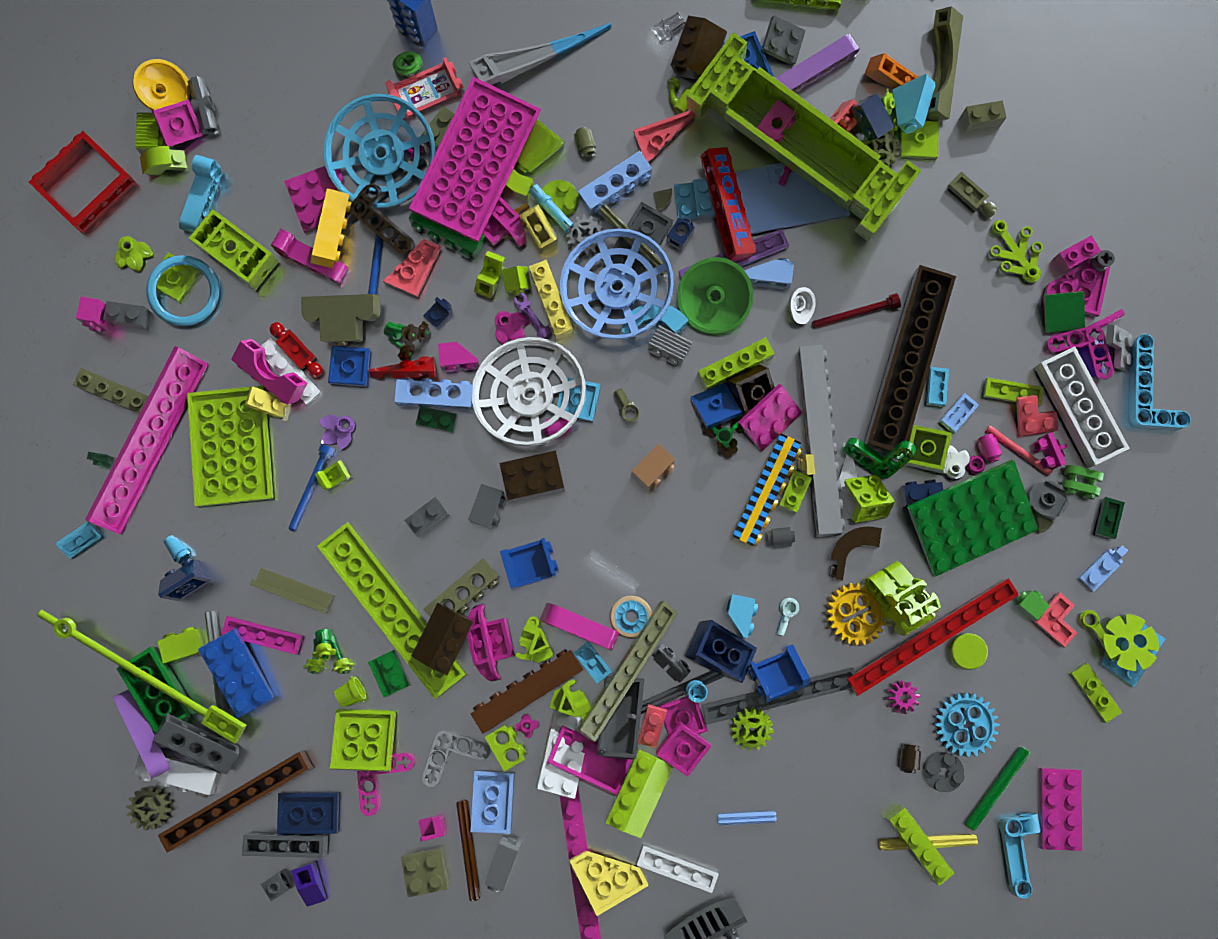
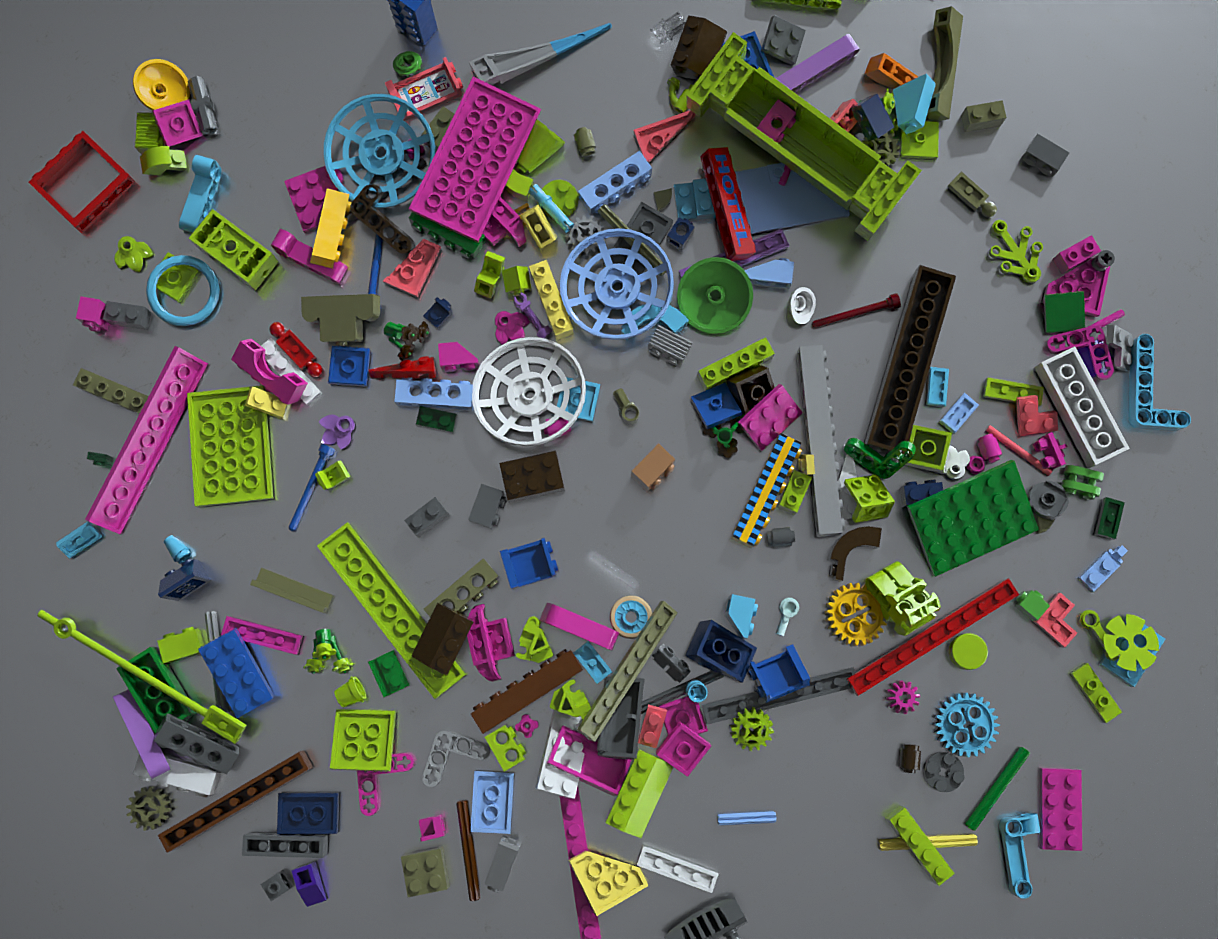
none -> dark grey brick [1021,133,1070,177]

